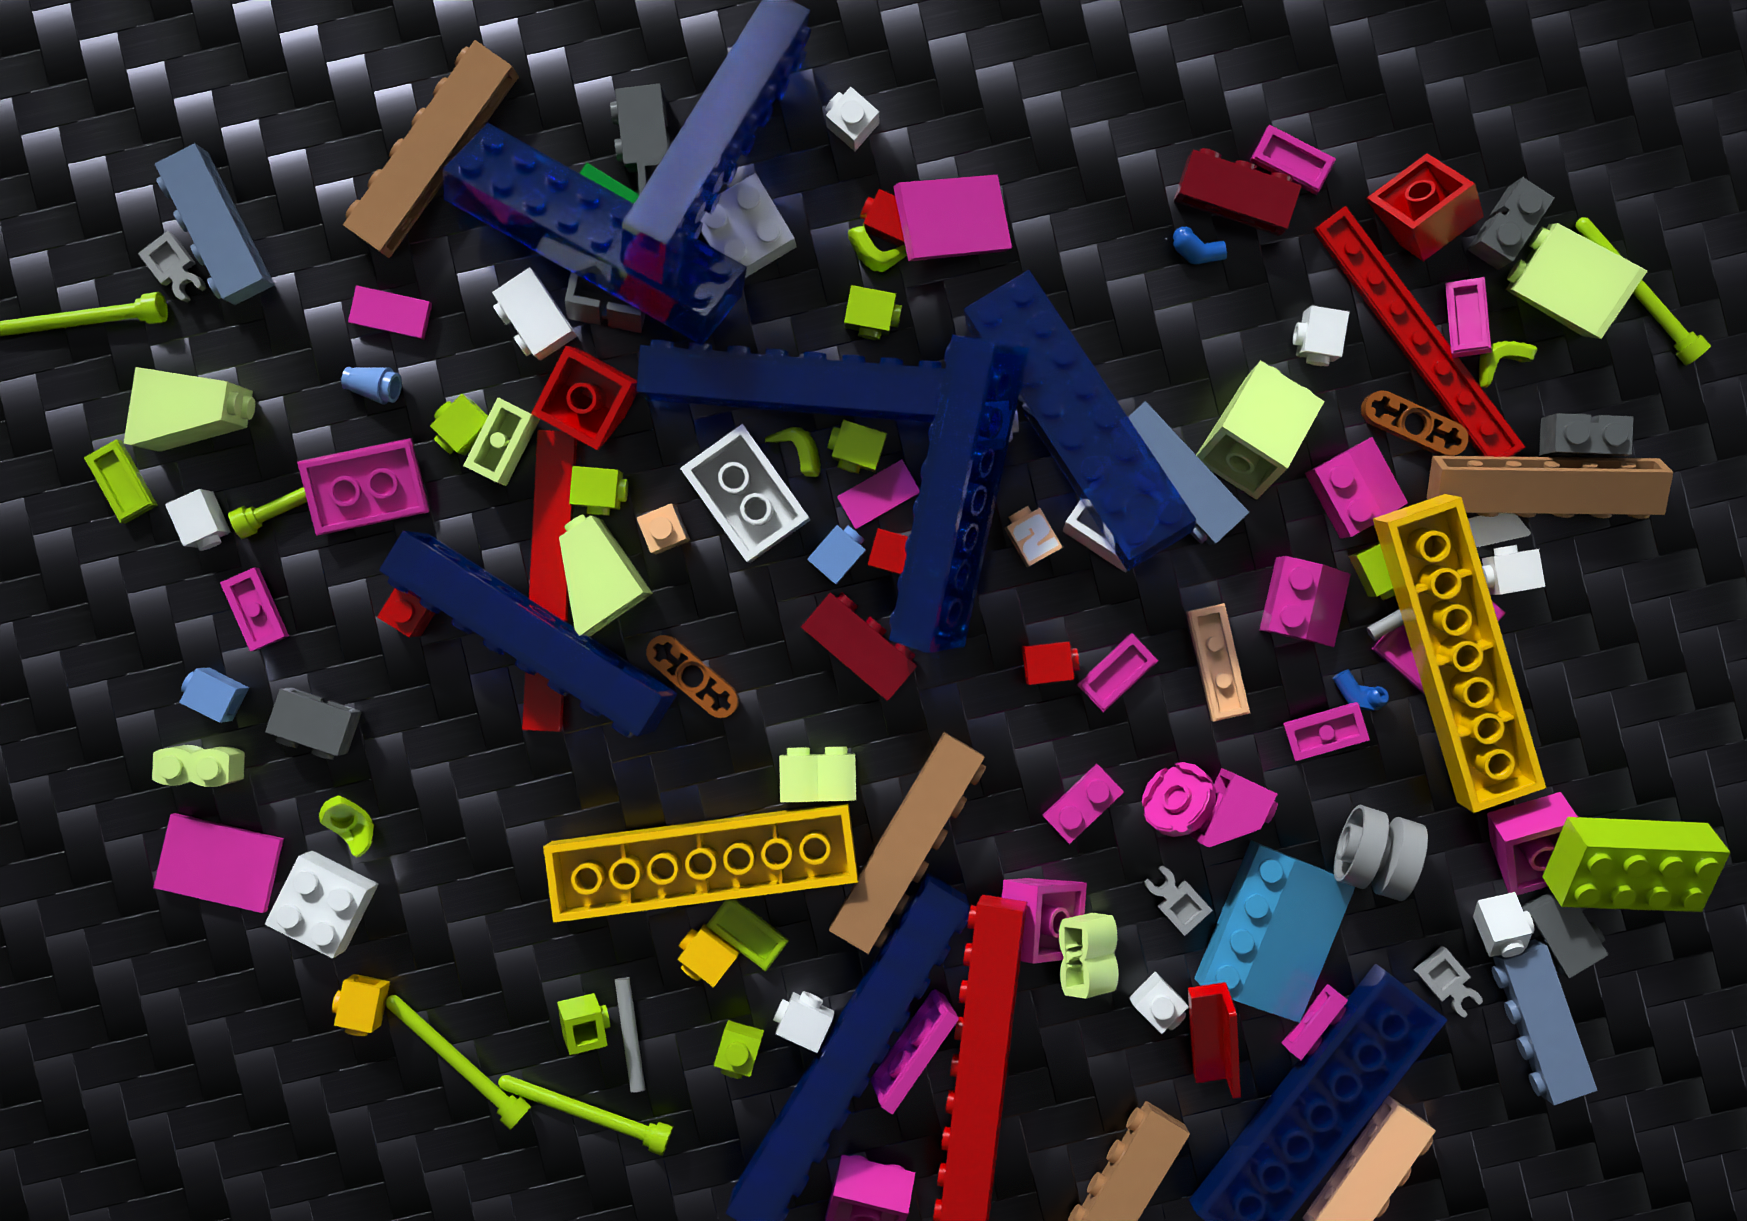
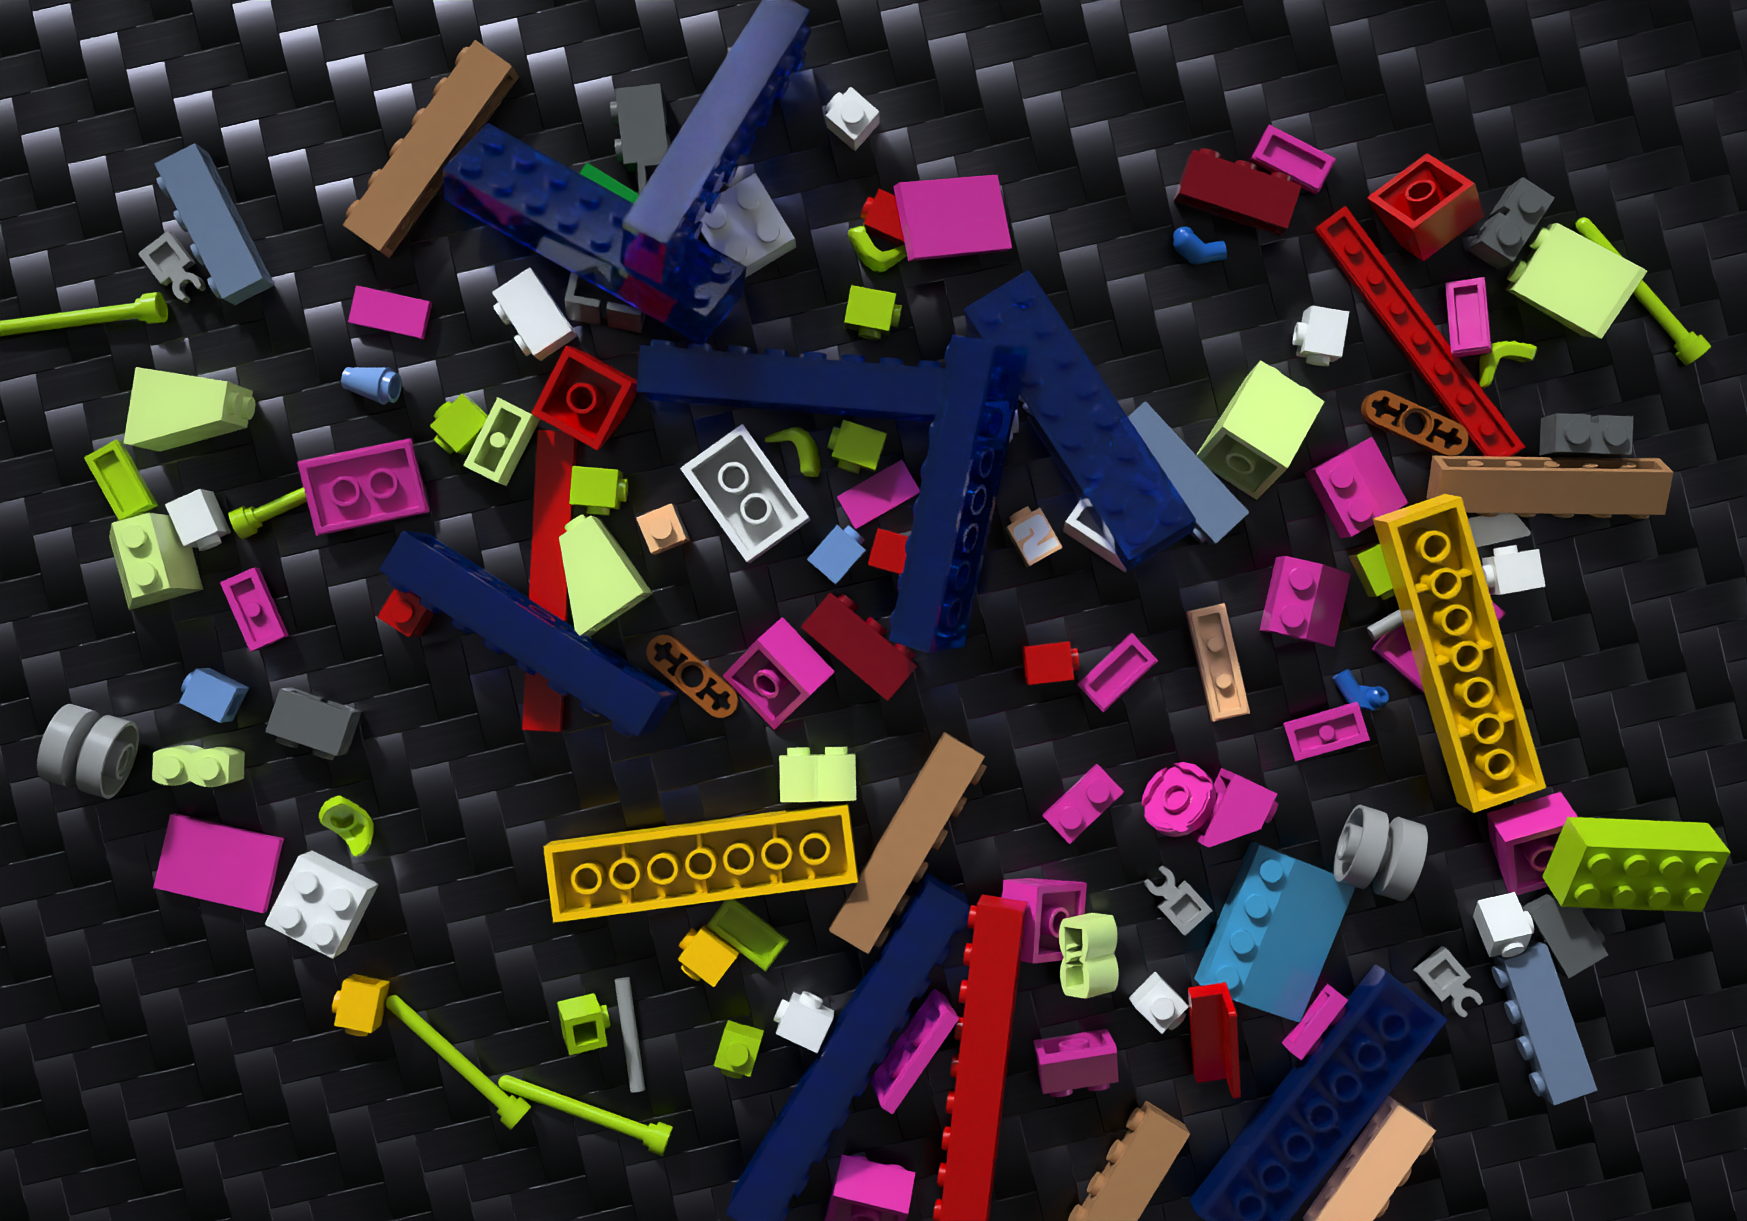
none -> light grey wheel [37,704,139,799]
none -> yellowish green slope [109,513,203,609]
none -> dark pink slope [723,617,835,730]
none -> dark pink slope [1033,1029,1119,1097]

